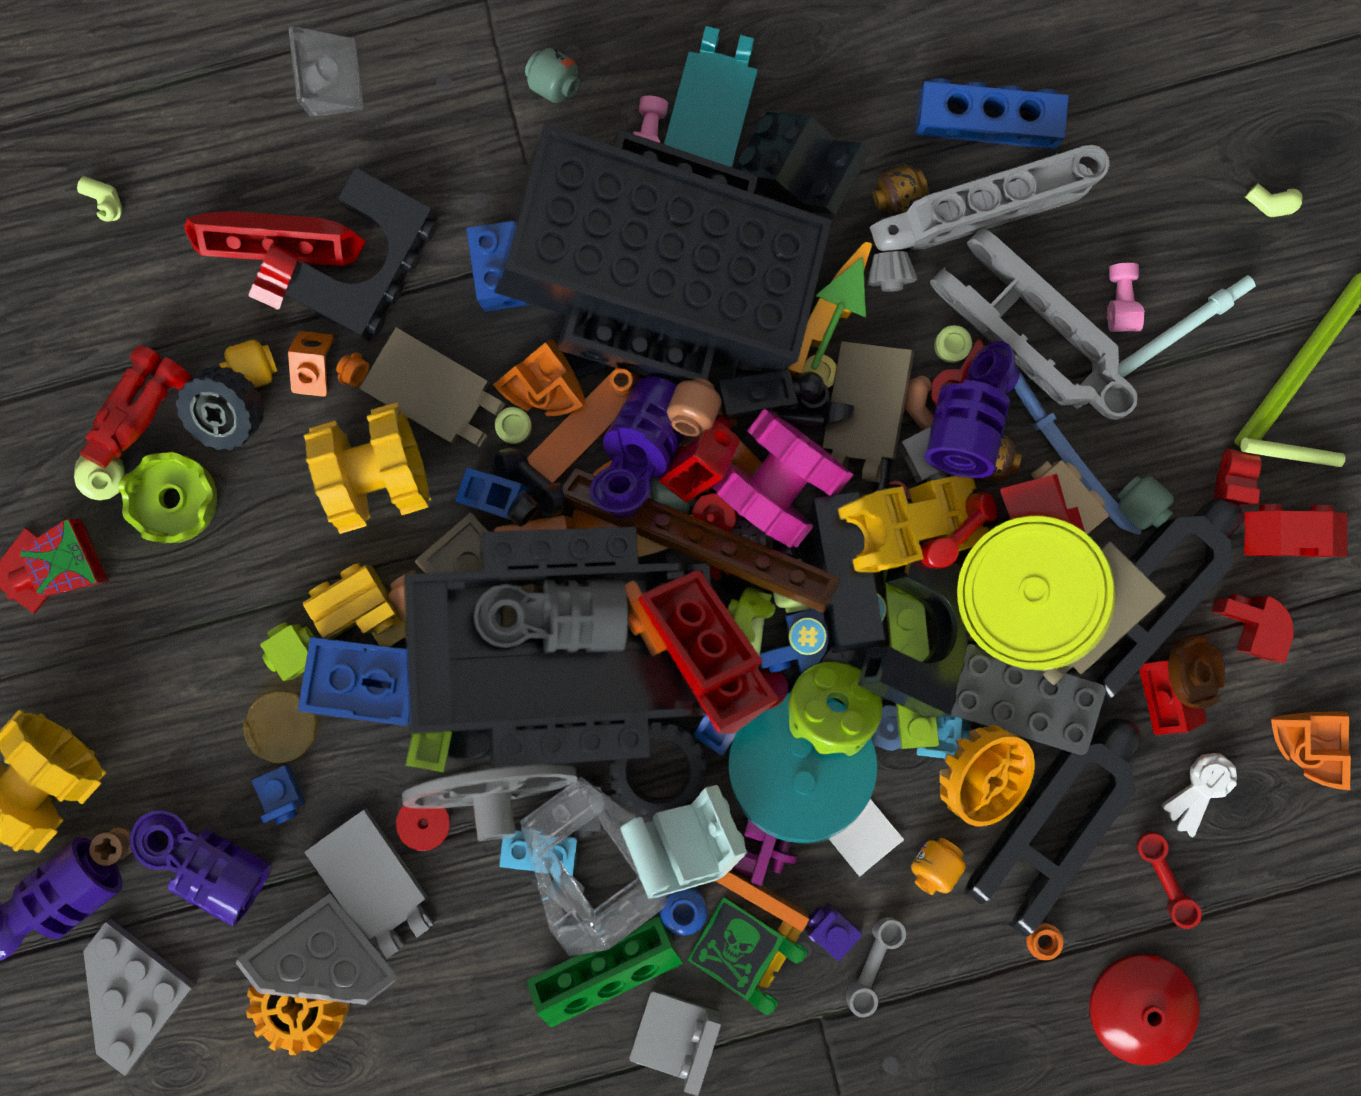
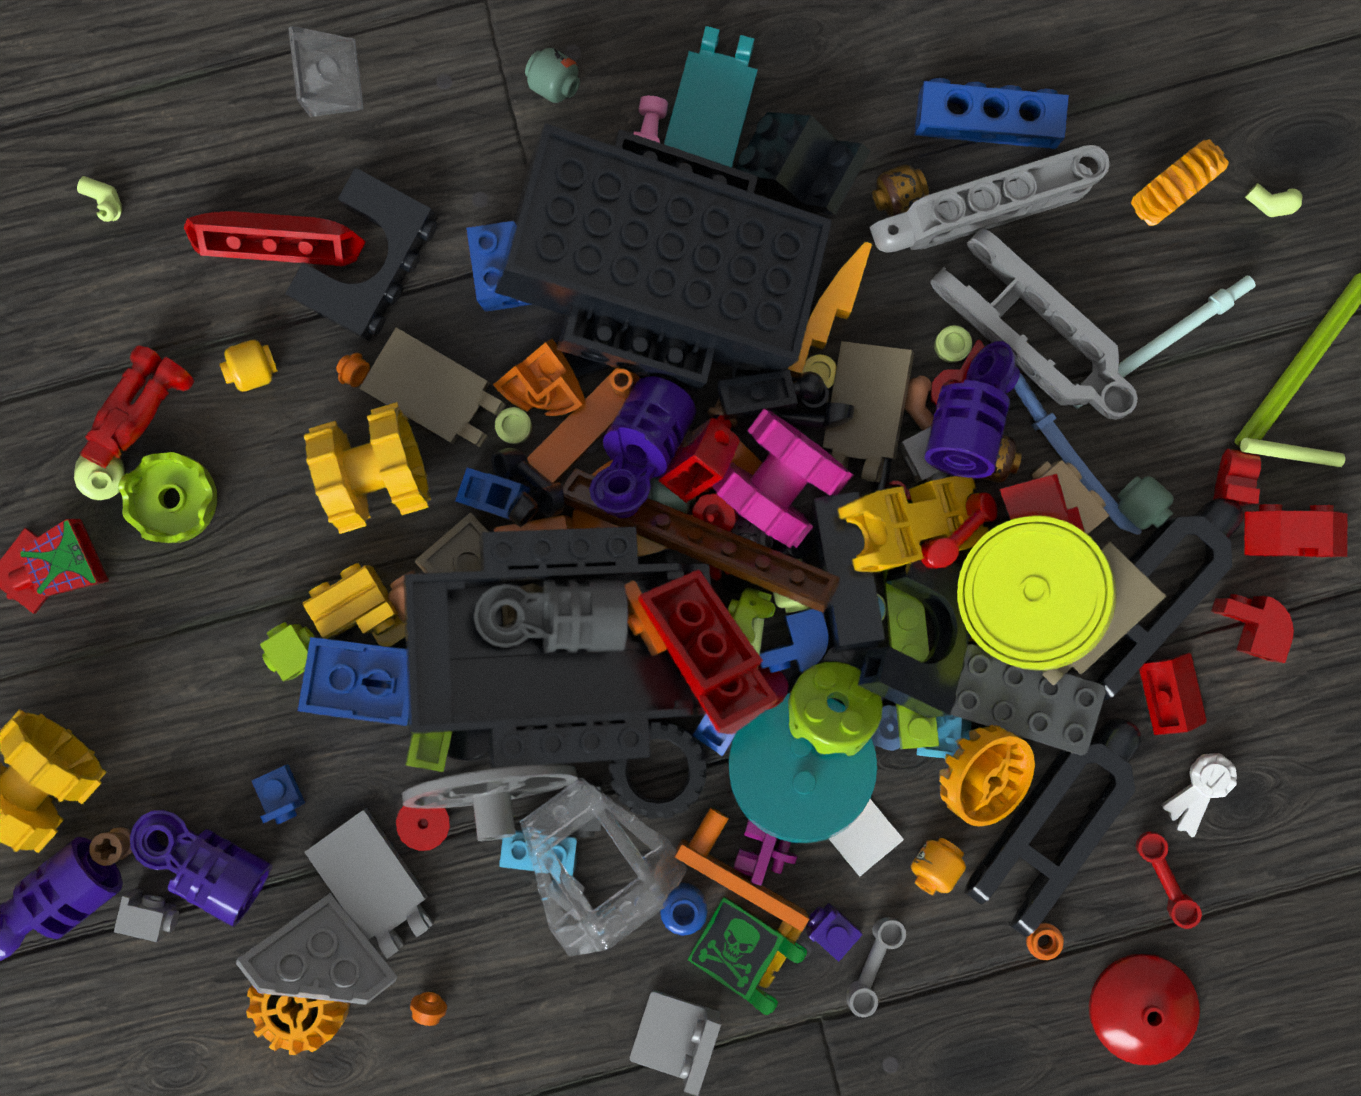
light grey plate [83,919,196,1076] -> none
black wheel [176,366,265,451] -> none
clear yellow tile [243,690,318,763] -> none
red leg [248,244,300,310] -> none
orange bracket [288,331,334,397] -> none
green brick [526,916,683,1028] -> none
light aqua piece [620,785,747,899] -> none
nougat head [667,378,722,436] -> none
tile [788,618,826,655] -> none
bright green piece [811,257,866,370] -> none
light grey piece [867,251,917,292] -> none
bright pink leg [1107,263,1145,332] -> none
reddish brown tile [1168,635,1226,708] -> none
orange brick [1271,711,1351,790] -> none
none -> light grey brick [114,889,179,942]
none -> orange plate [410,992,447,1026]
none -> light orange gear [1131,139,1229,226]

